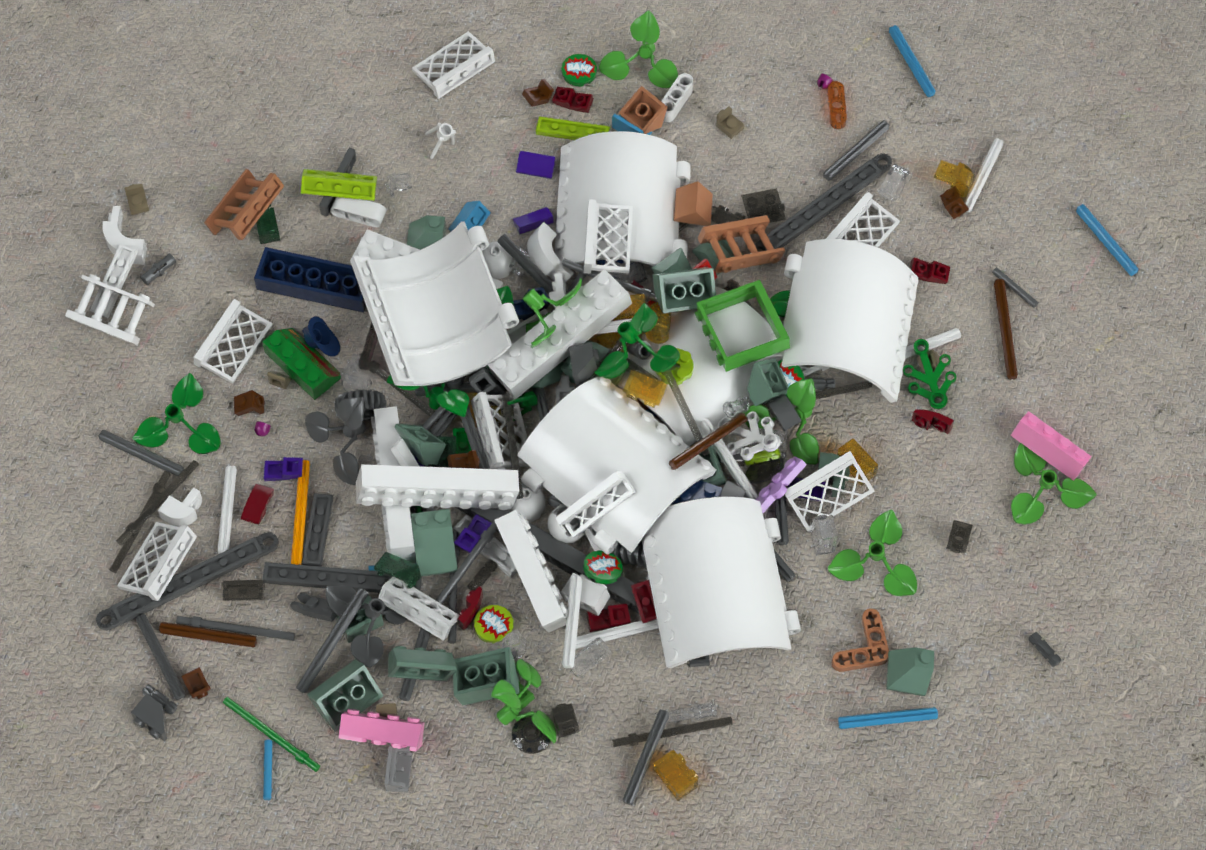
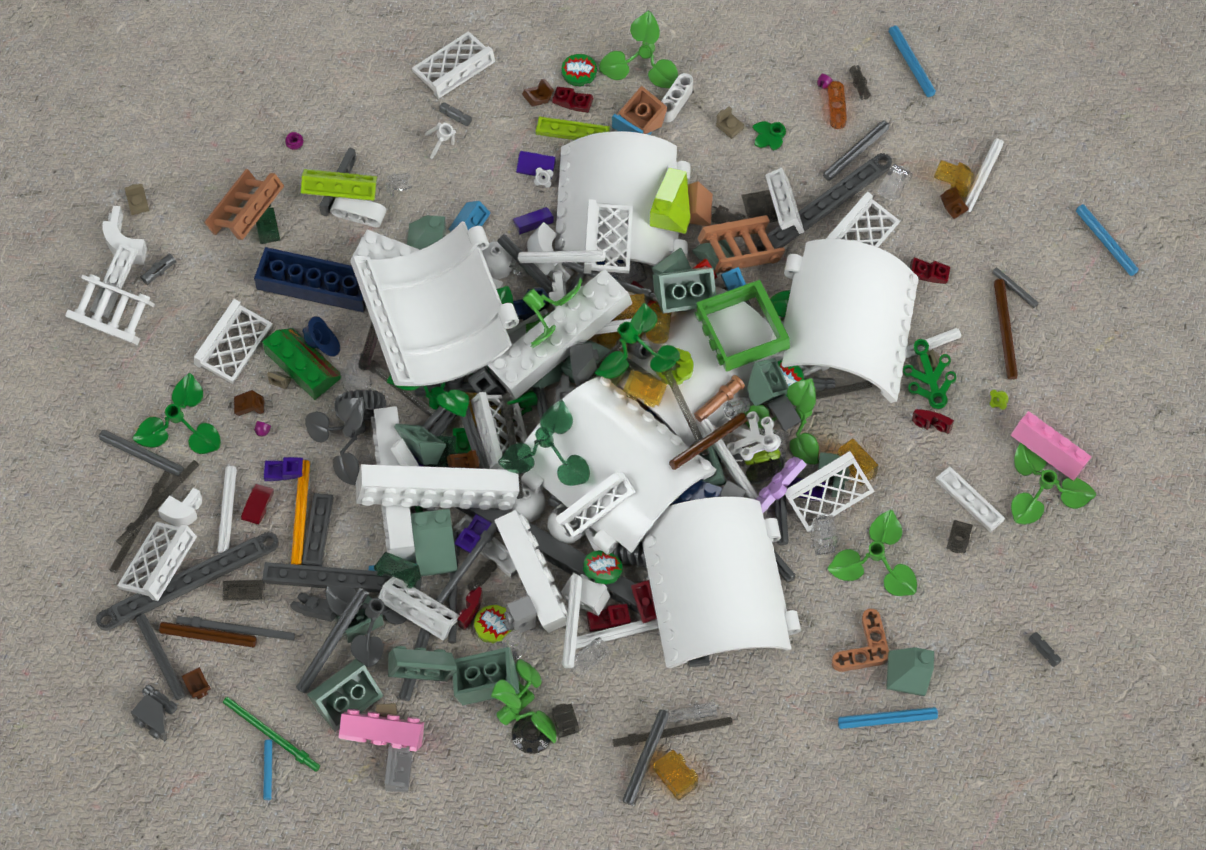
none -> magenta plate [285,132,304,150]
none -> dark grey axle [439,102,472,126]
none -> clear green plant [498,400,590,486]
none -> light grey brick [504,596,537,636]
none -> white axle [518,250,606,263]
none -> white plate [534,168,553,187]
none -> lime wedge [650,168,691,234]
none -> nougat pin [694,375,745,422]
none -> dark azure bracket [721,267,748,291]
none -> green plate [752,121,786,151]
none -> white fence [765,168,804,234]
none -> clear smoke pin [849,65,871,100]
none -> white tile [935,466,1005,533]
none -> lime plate [989,389,1009,410]

